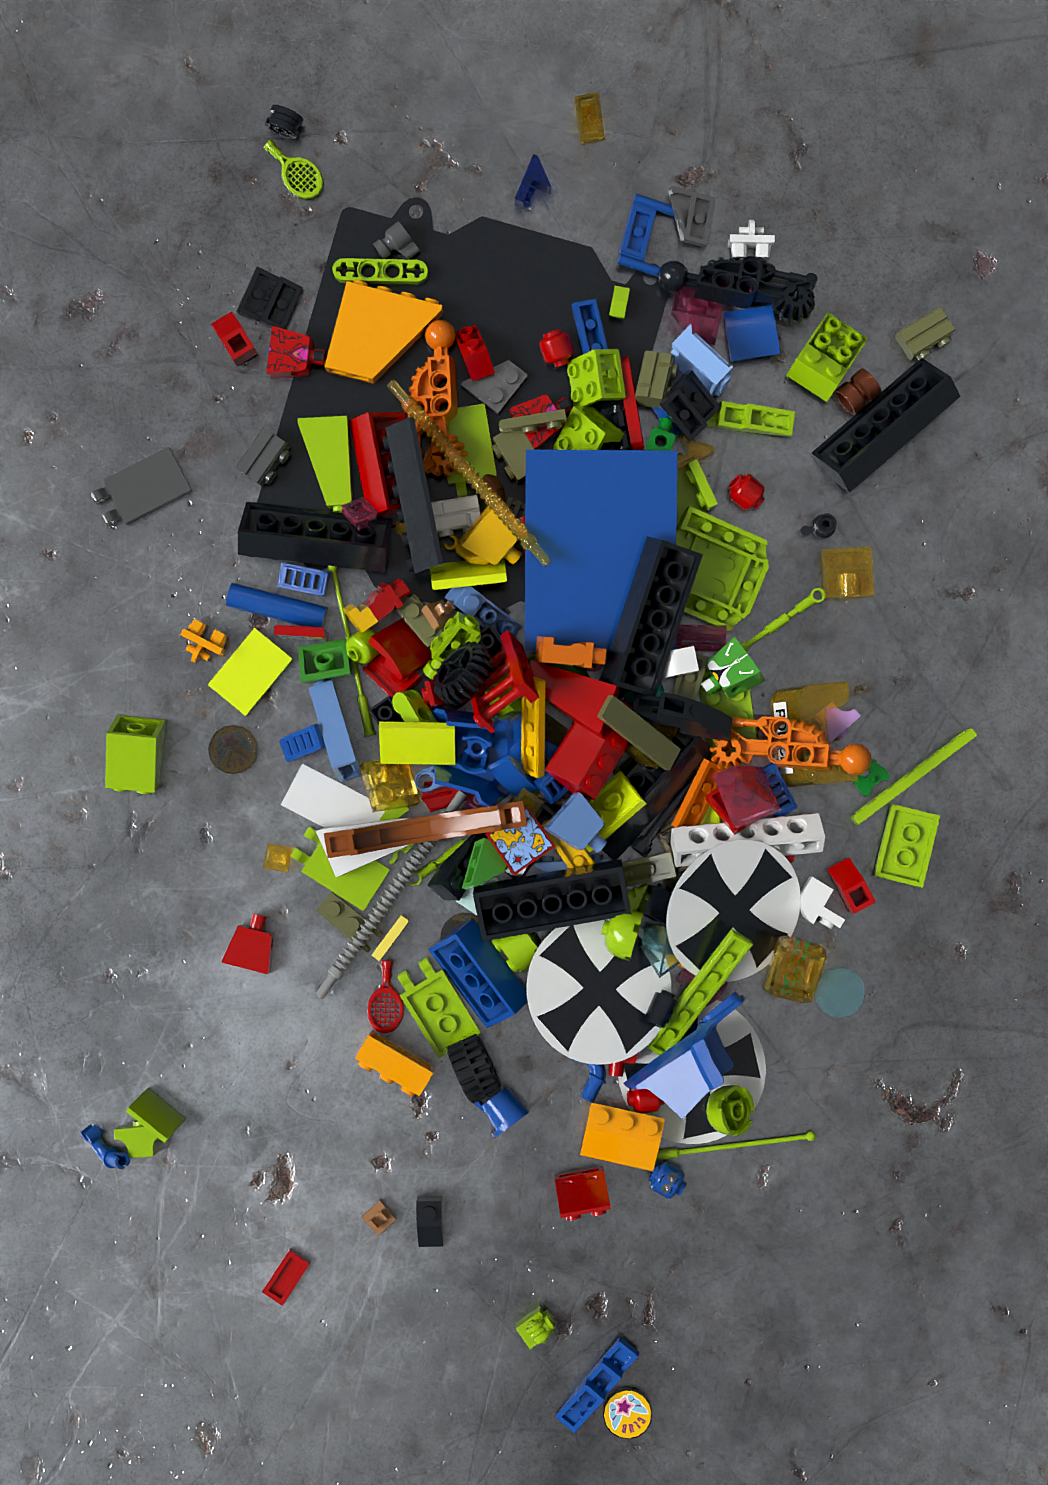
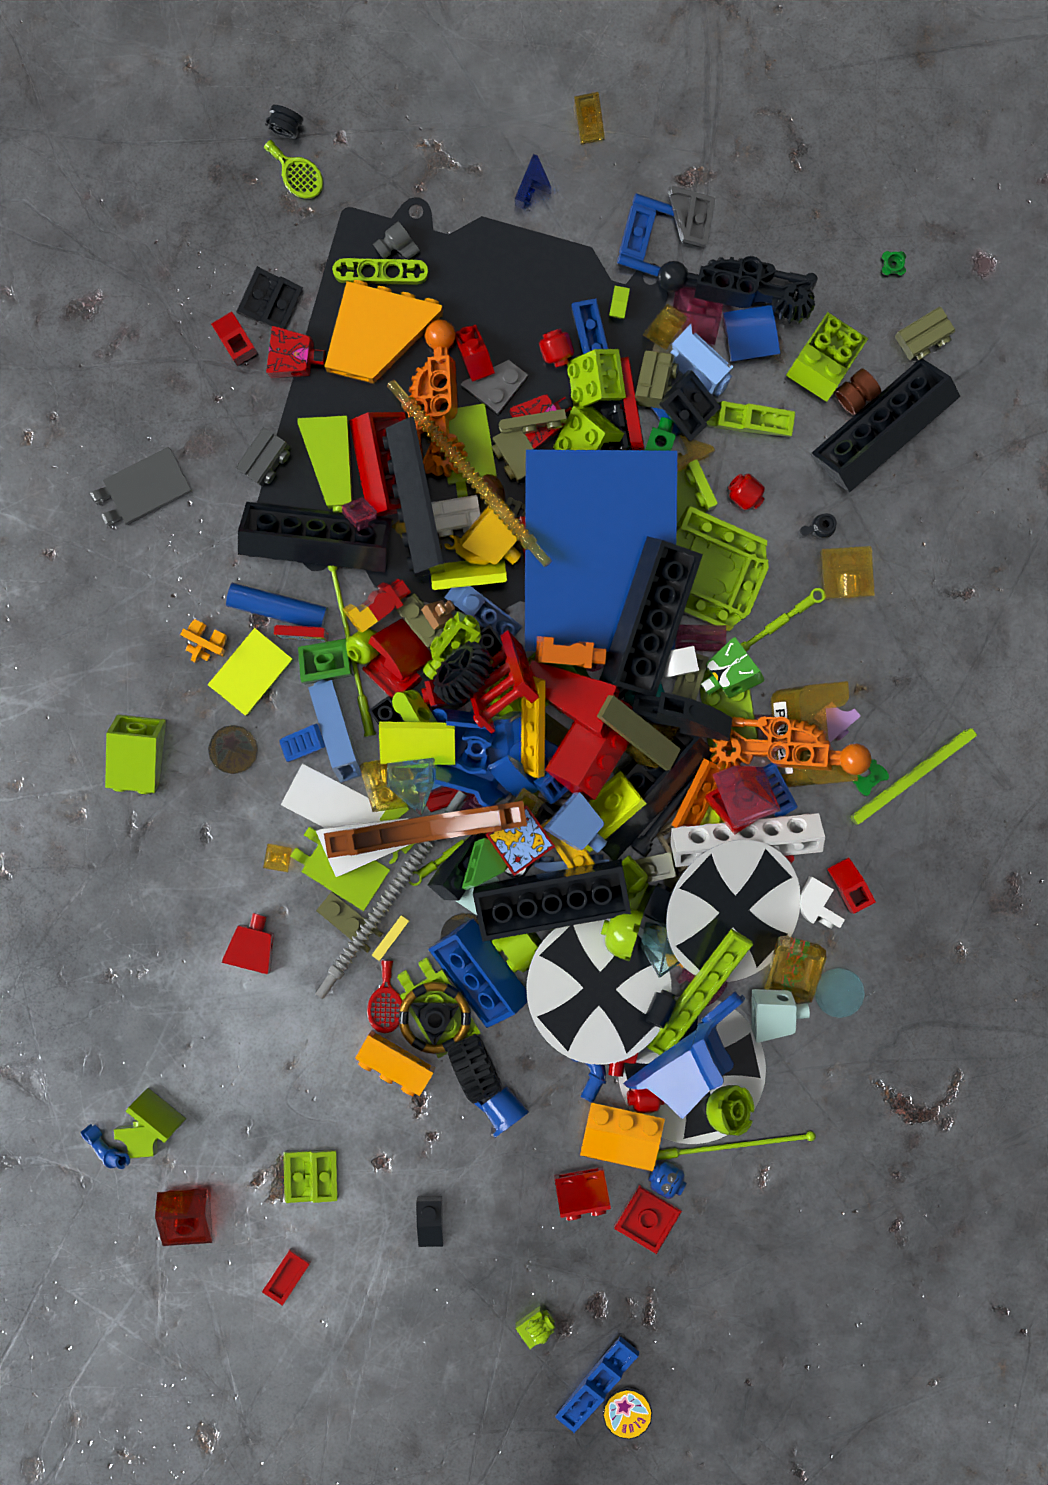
slope [277,563,330,596] -> none
medium nougat tile [361,1199,397,1236] -> none
white hips [728,220,775,261] -> none
lime plate [873,804,940,888] -> none
none -> clear red slope [155,1189,213,1246]
none -> lime slope [283,1150,337,1203]
none -> clear light blue slope [387,758,435,817]
none -> black piece [399,982,471,1054]
none -> red tile [614,1185,682,1254]
none -> lime plate [622,855,648,894]
none -> clear yellow slope [643,304,687,350]
none -> light aqua torso [751,989,810,1043]
none -> green plate [882,251,906,276]

